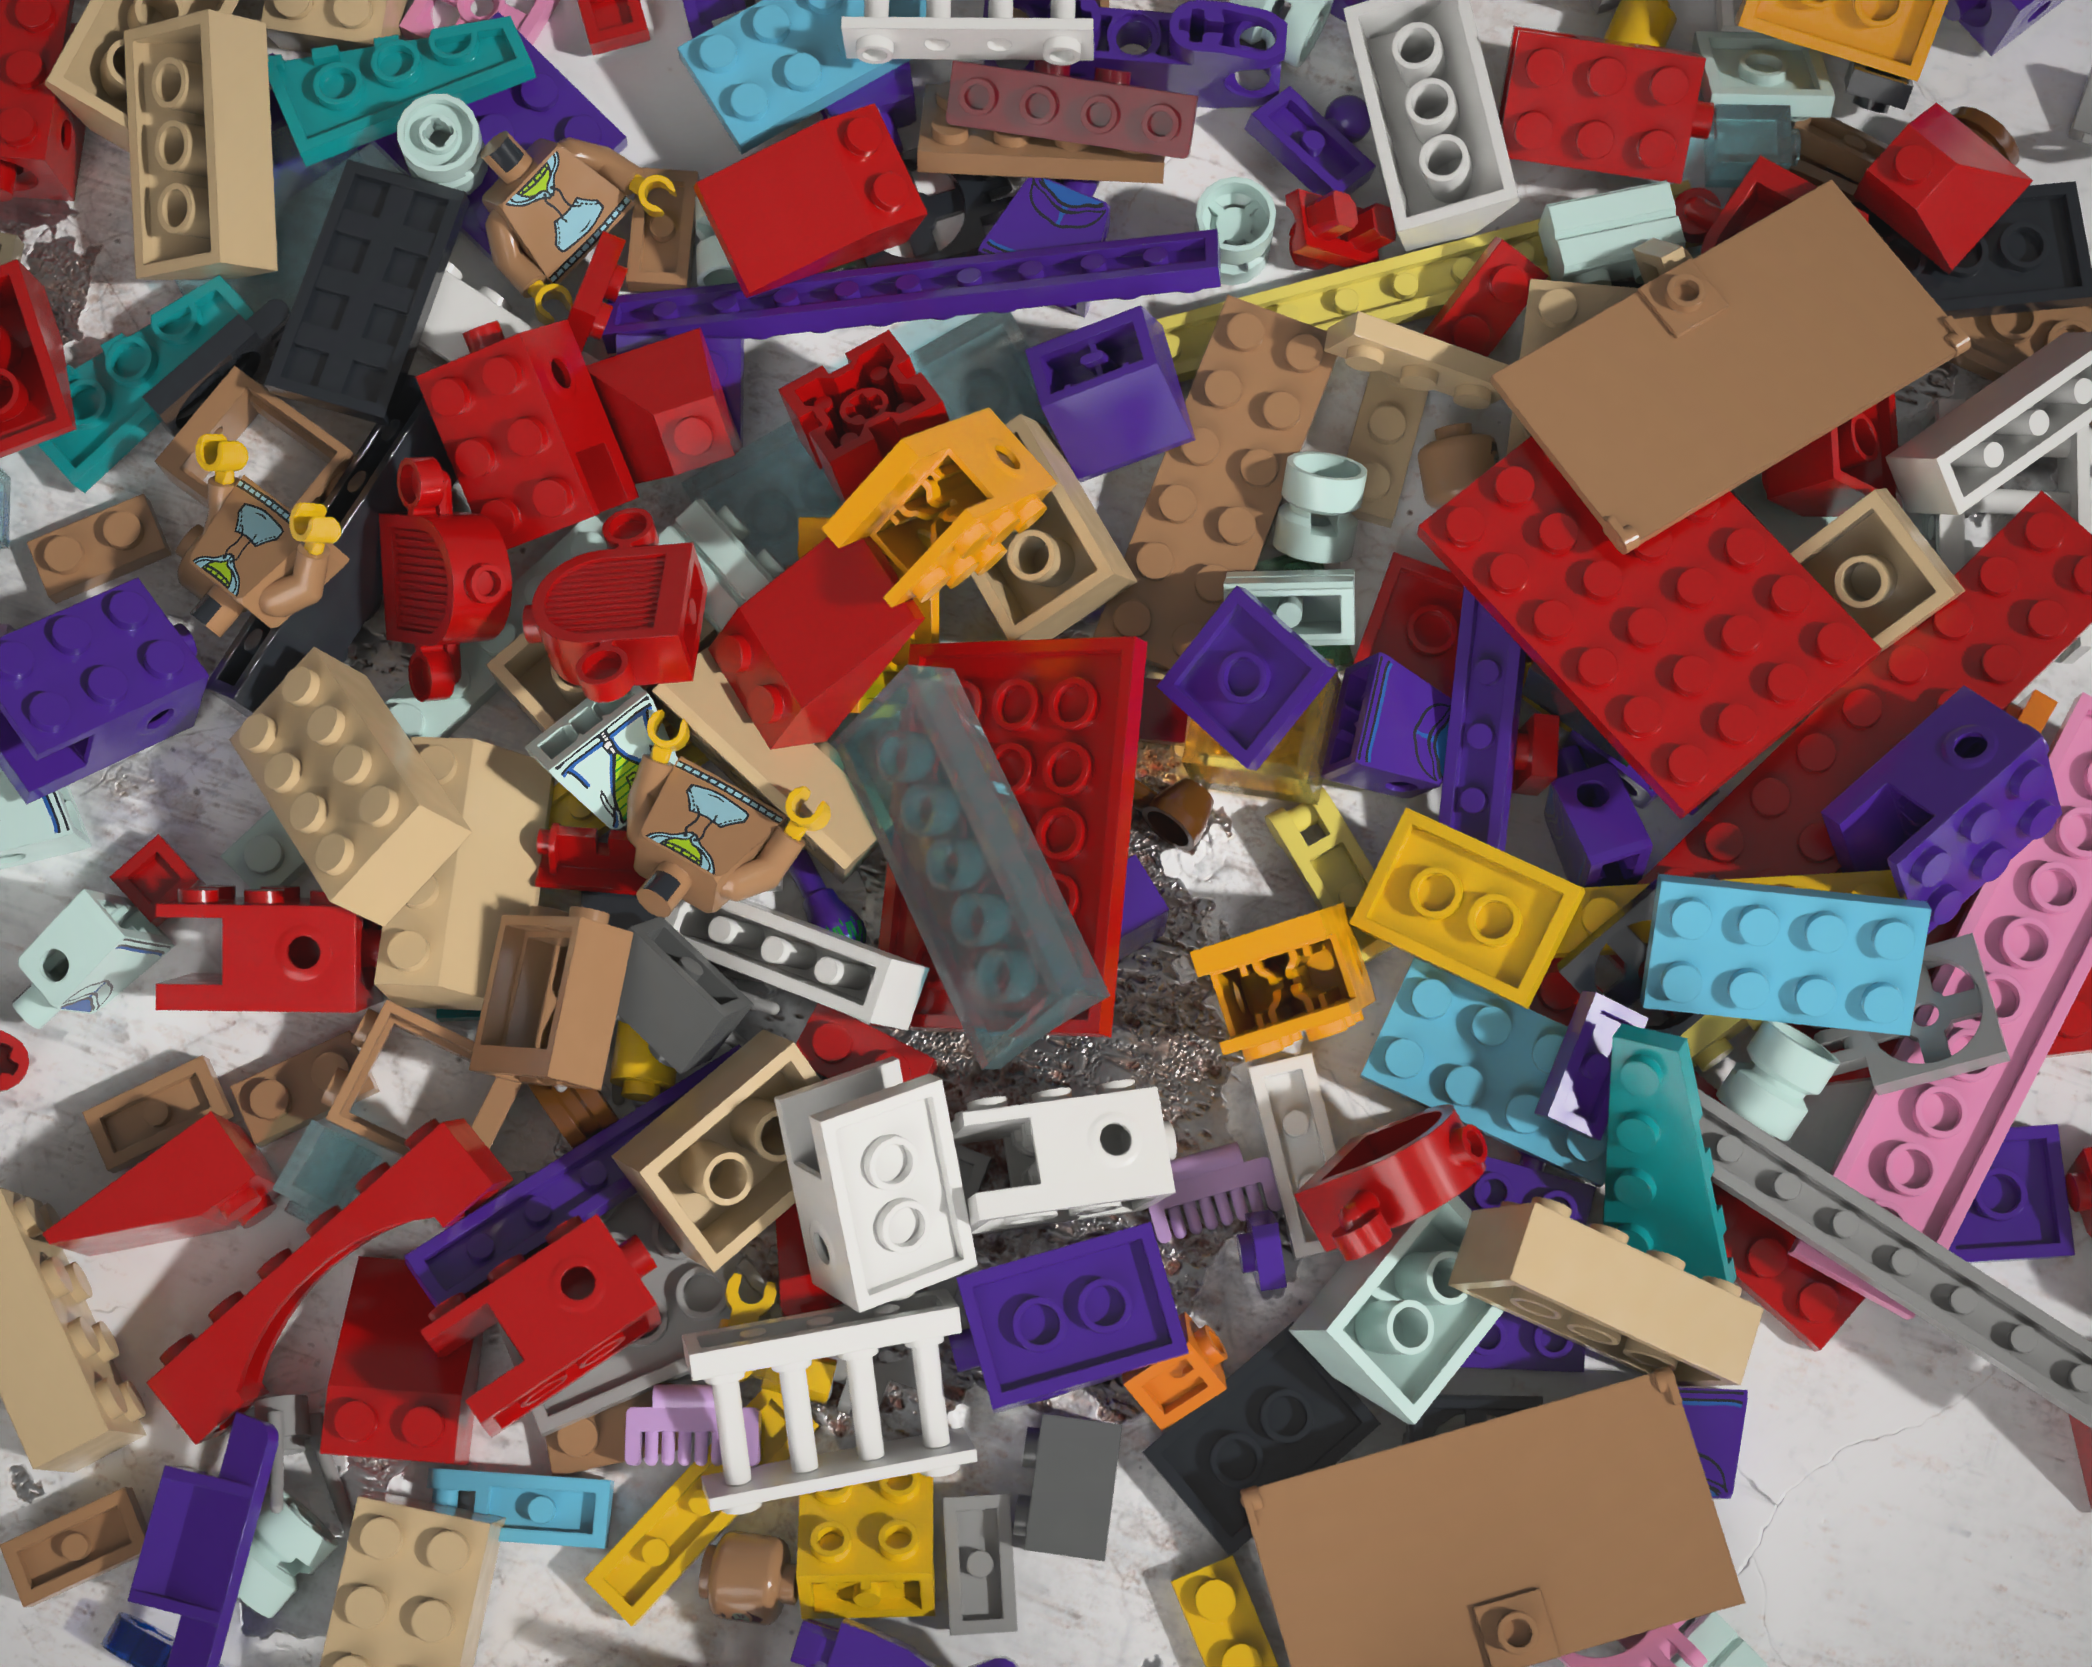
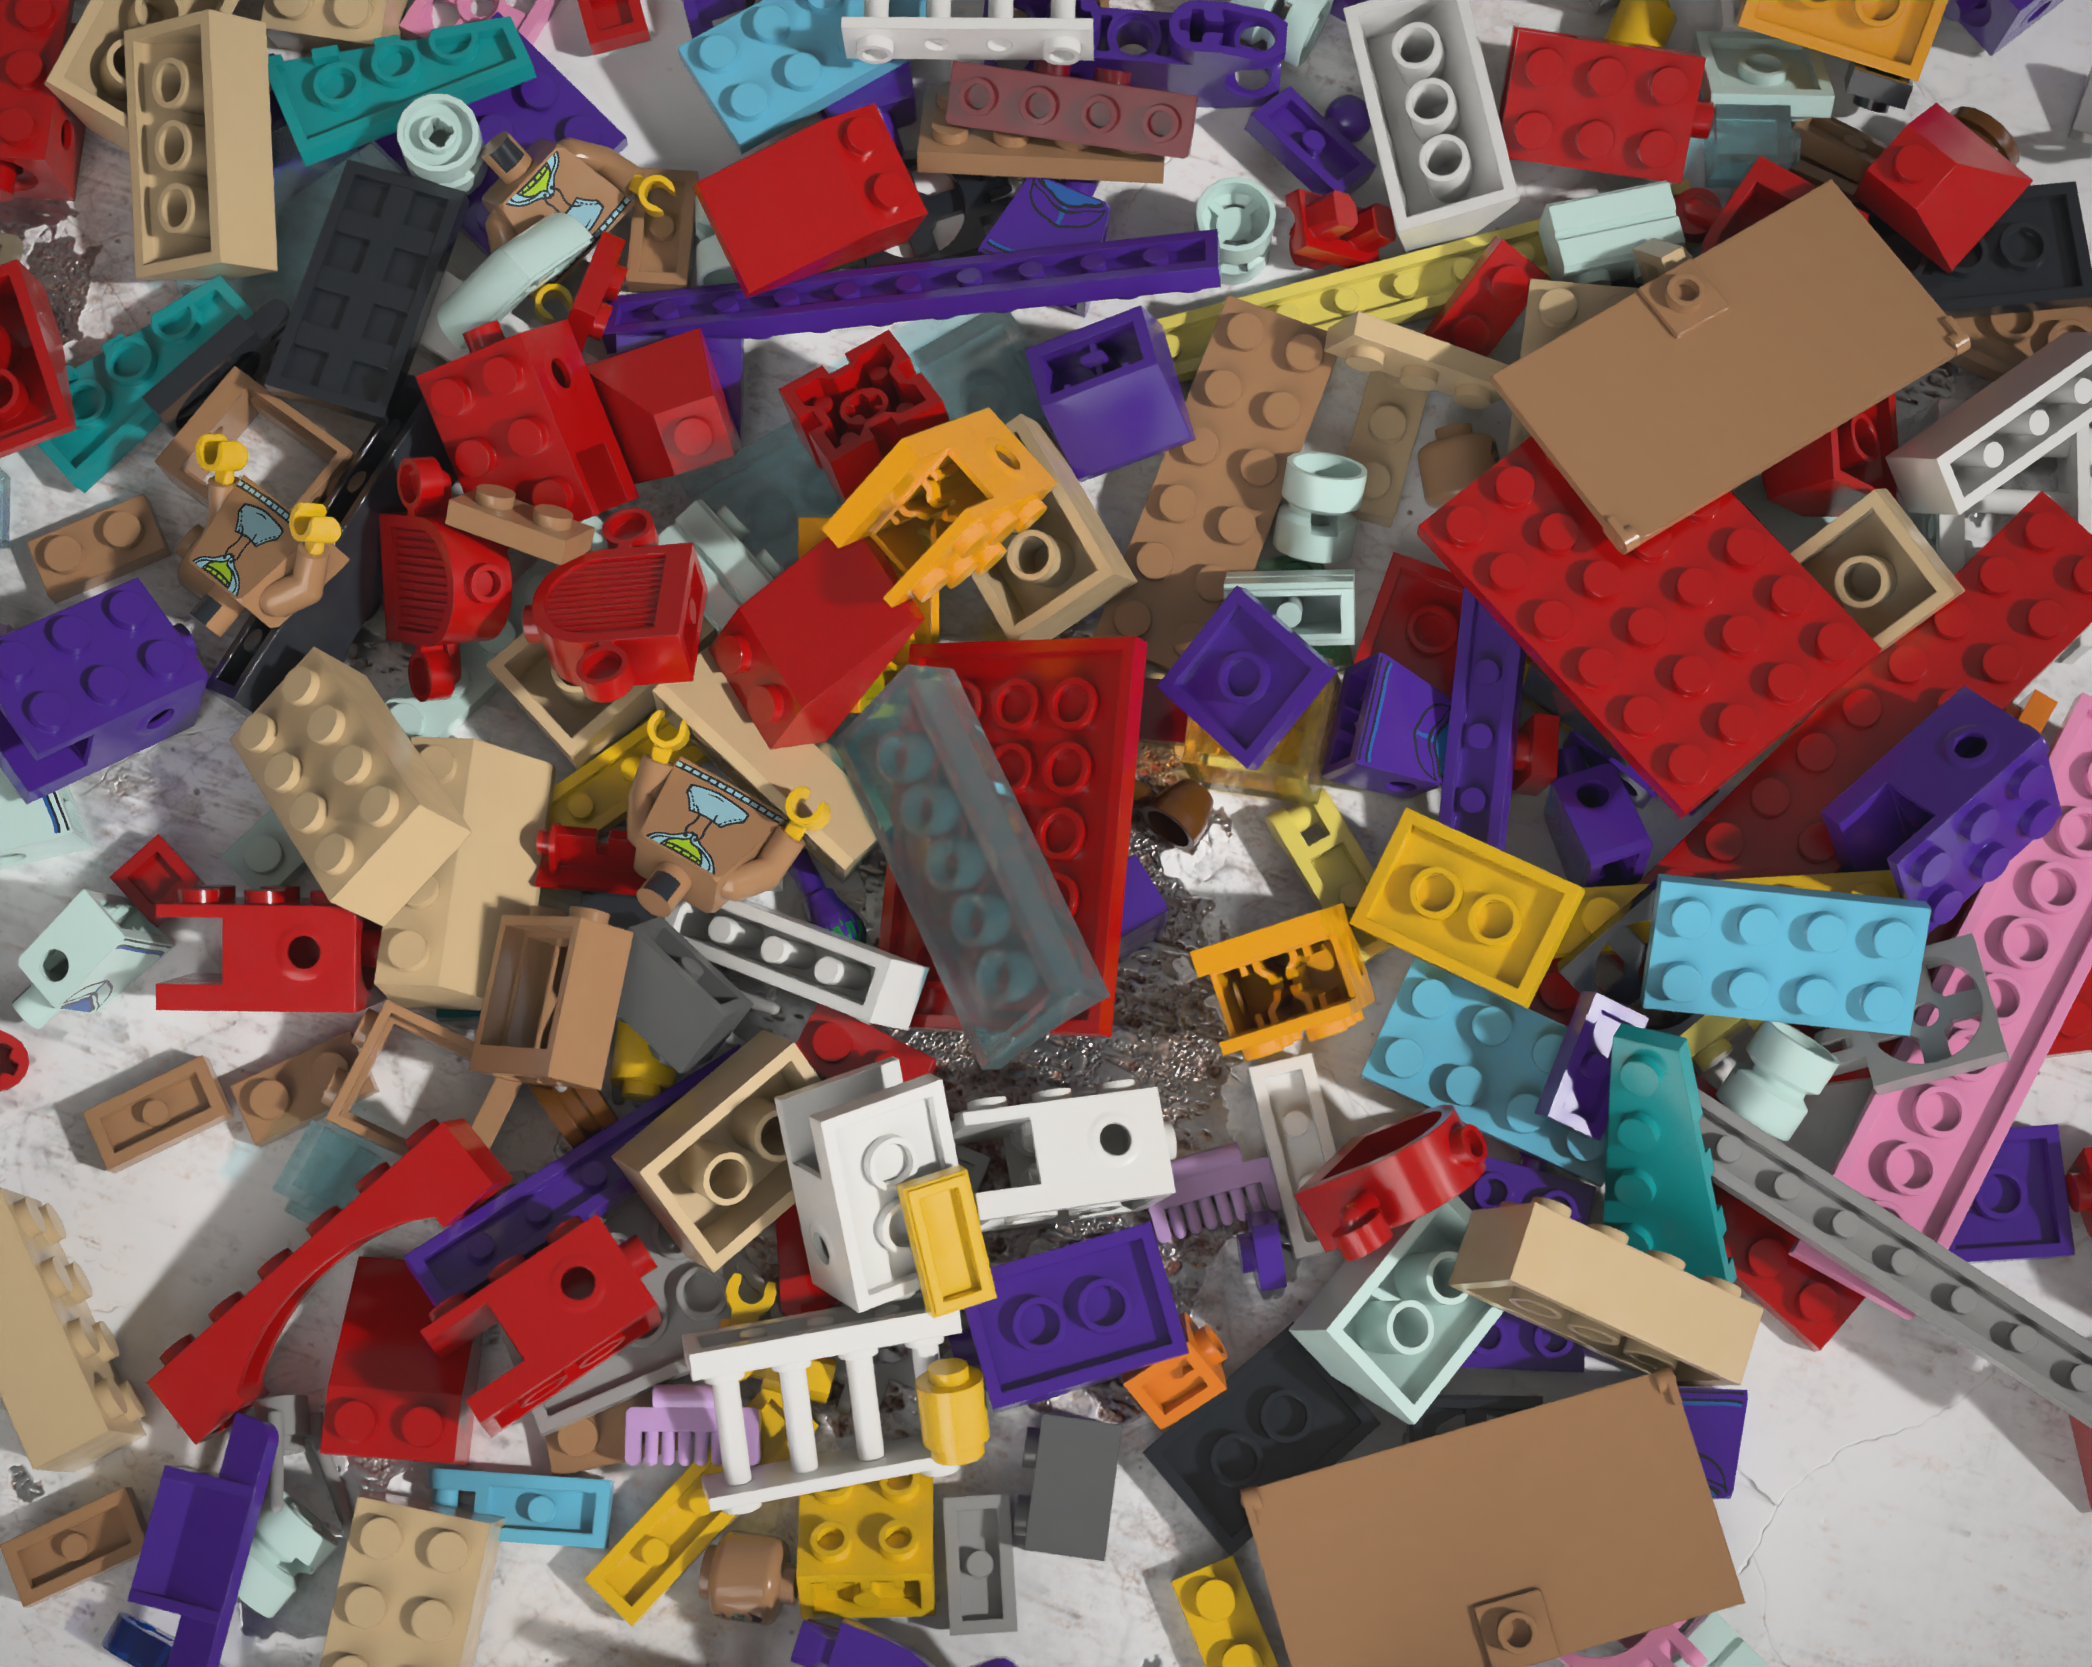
red slope [42,1111,287,1256] -> none
light aqua torso [525,685,678,830] -> none
none -> light aqua brick [437,213,593,350]
none -> medium nougat plate [445,484,595,565]
none -> yellow tile [896,1165,997,1319]
none -> yellow brick [915,1358,990,1466]

